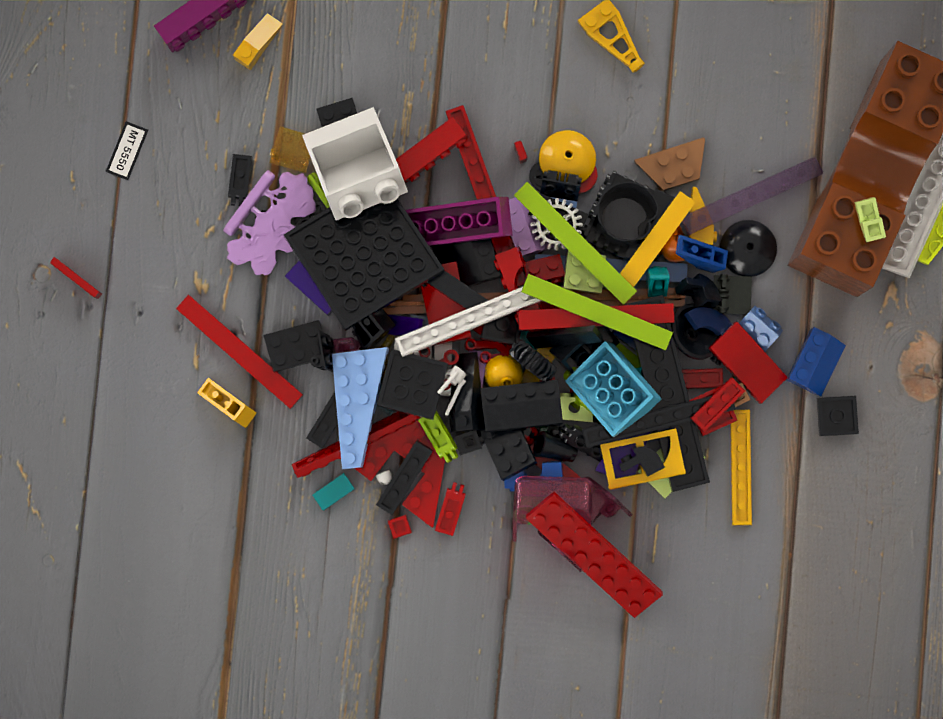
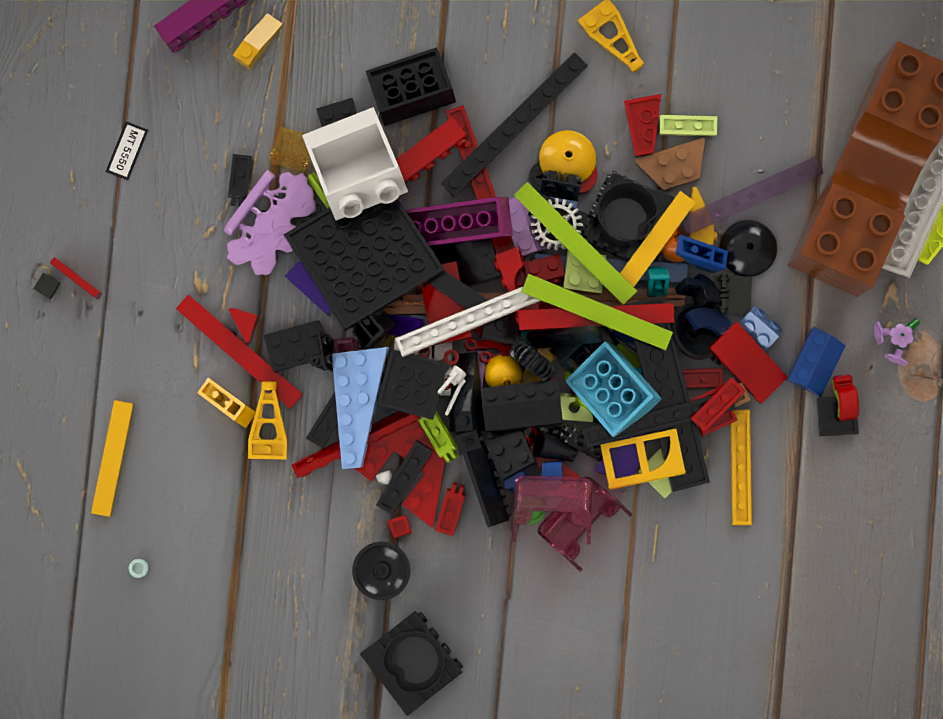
teal tile [312,473,355,511] -> none
red tile [514,141,527,164] -> none
red plate [526,491,663,618] -> none
black brick [618,446,665,476] -> none
yellowish green slope [854,197,886,242] -> none
none -> pearl dark grey tile [33,273,60,299]
none -> yellow tile [91,400,134,517]
none -> light aqua tile [129,559,149,578]
none -> red slope [228,307,259,344]
none -> yellow plate [248,381,288,460]
none -> black dish [352,542,410,600]
none -> black hose [360,610,463,716]
none -> black slope [366,47,456,126]
none -> black plate [441,52,588,197]
none -> black slope [463,447,512,528]
none -> red wing [624,94,661,157]
none -> yellowish green plate [659,115,717,136]
none -> red animal [832,374,859,421]
none -> lavender plant [874,318,920,366]

